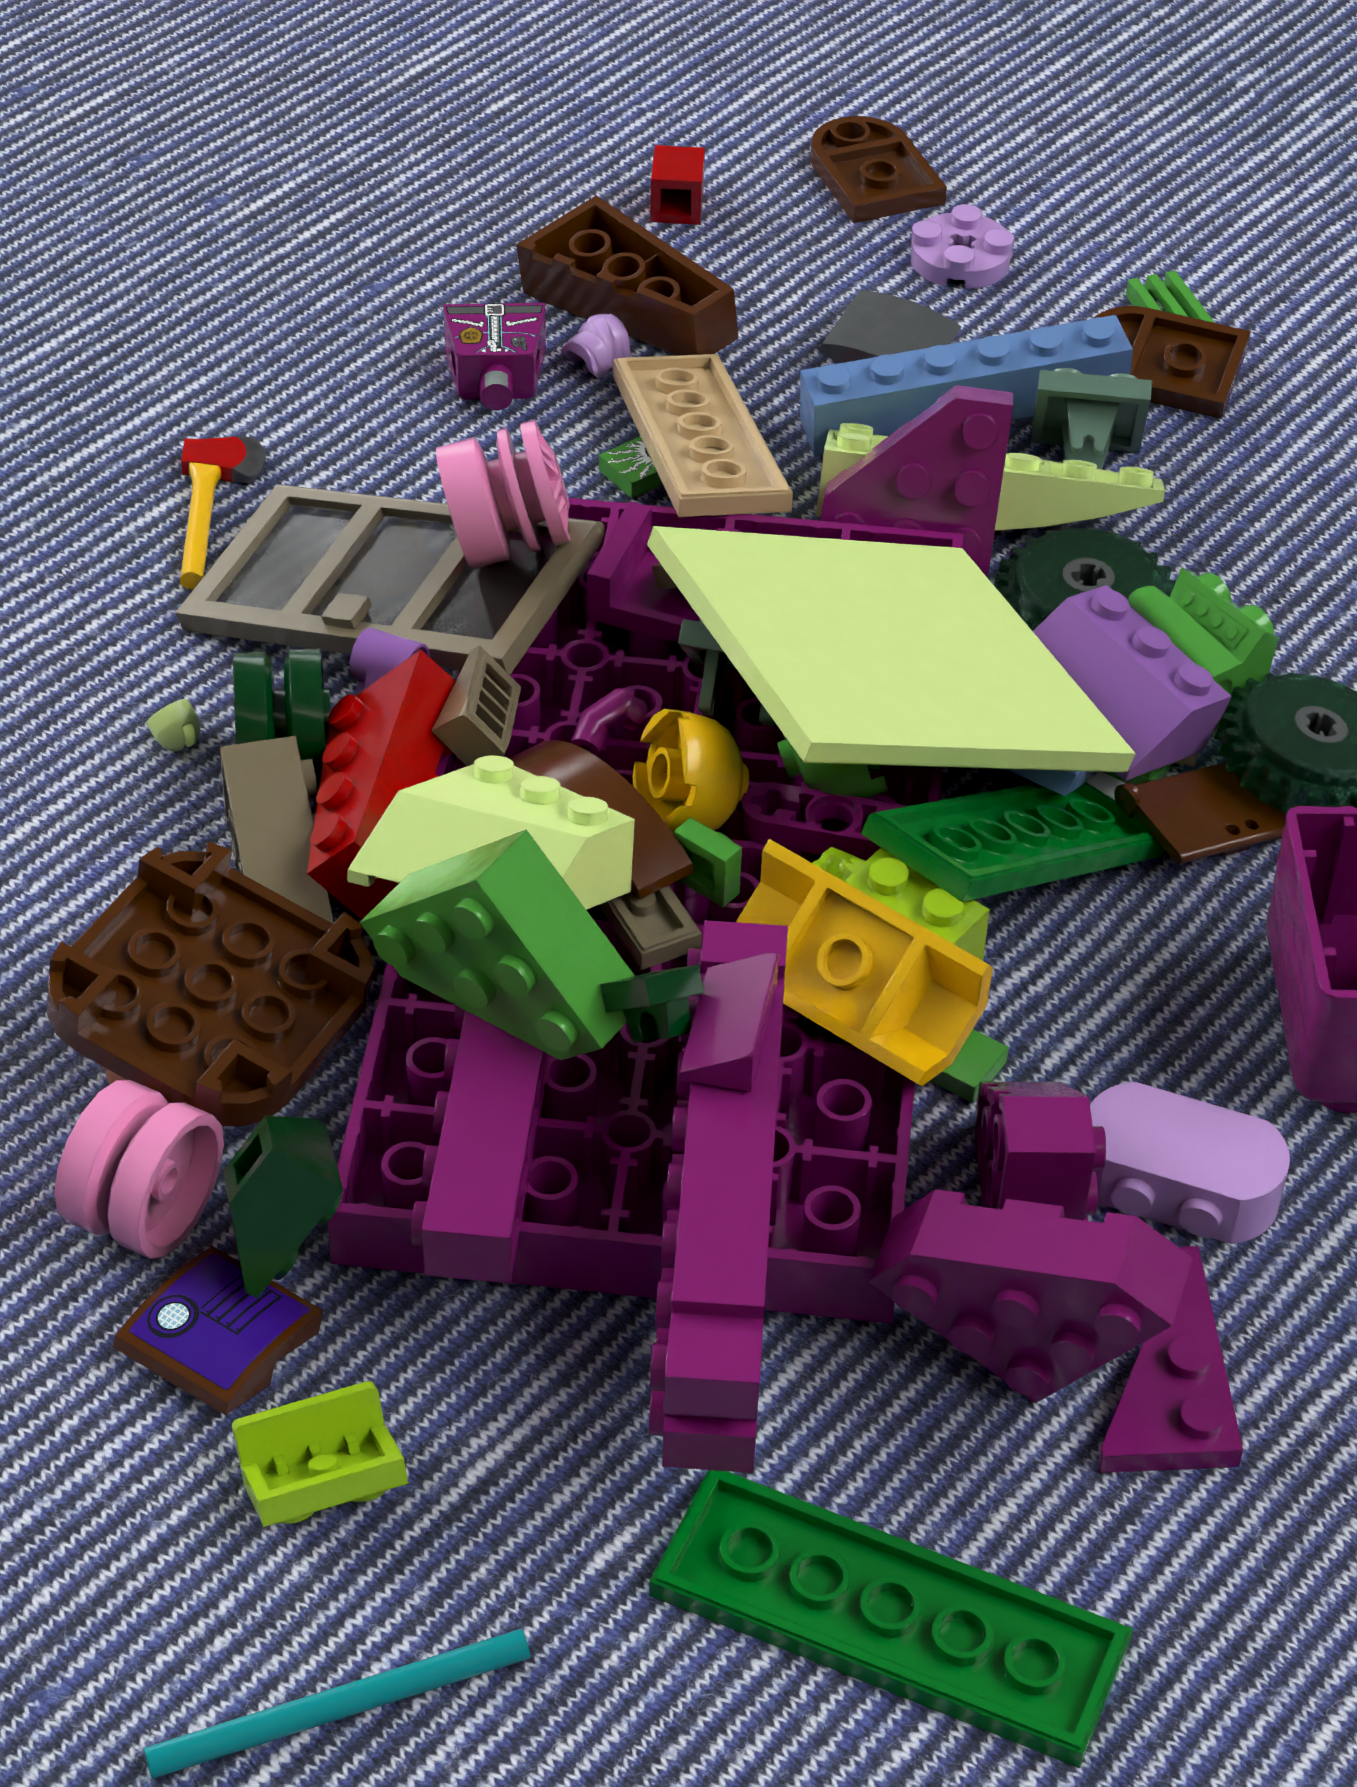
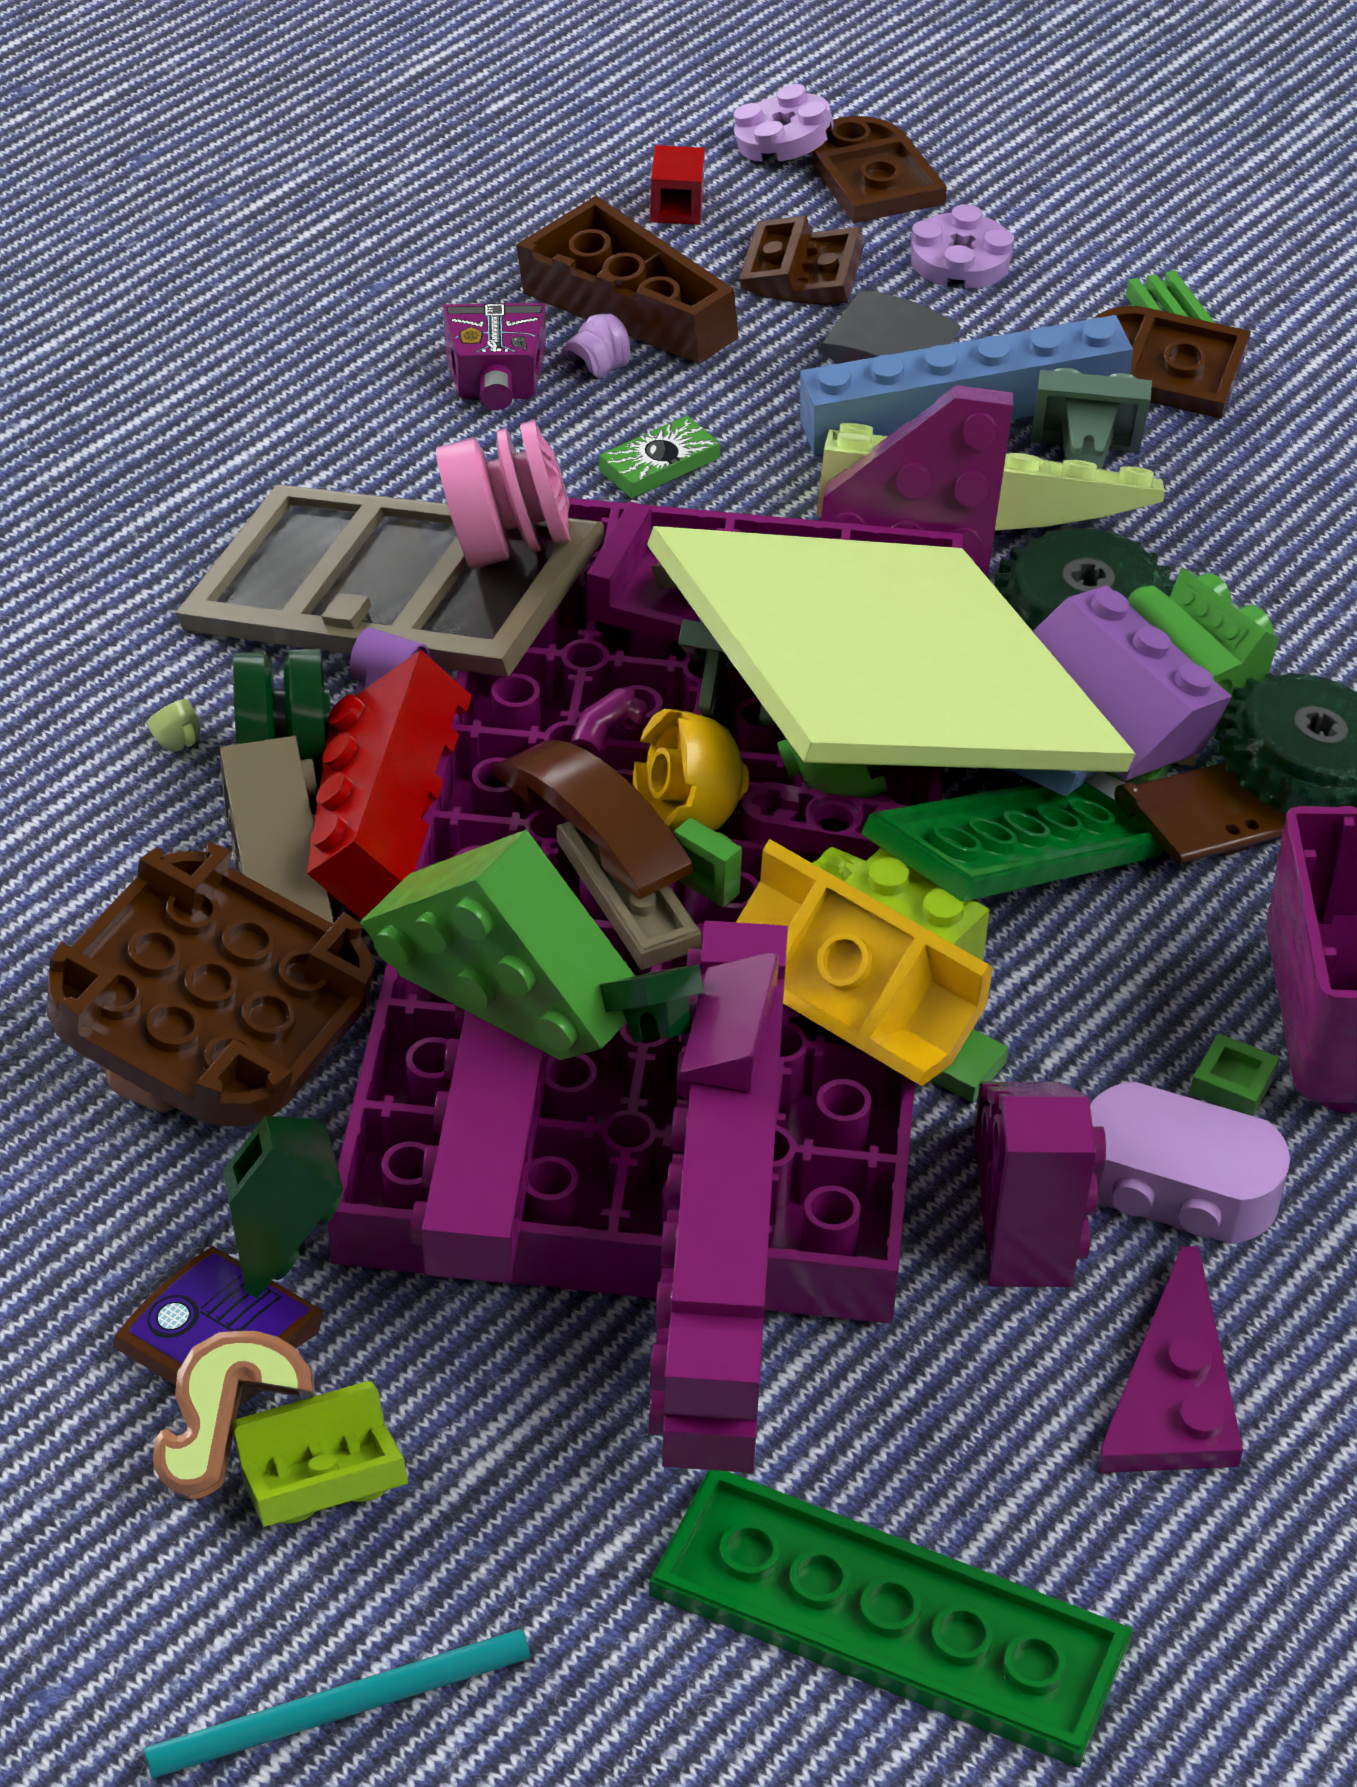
bright pink wheel [54,1080,224,1259] -> none
piece [180,436,266,589] -> none
yellowish green wedge [347,755,635,910] -> none
dark tan slope [431,645,521,766] -> none
tan tile [613,354,793,517] -> none
magenta brick [868,1189,1193,1403] -> none
none -> animal [153,1331,315,1500]
none -> lavender plate [733,84,834,162]
none -> reddish brown slope [739,215,865,304]
none -> bright green plate [1189,1033,1280,1116]

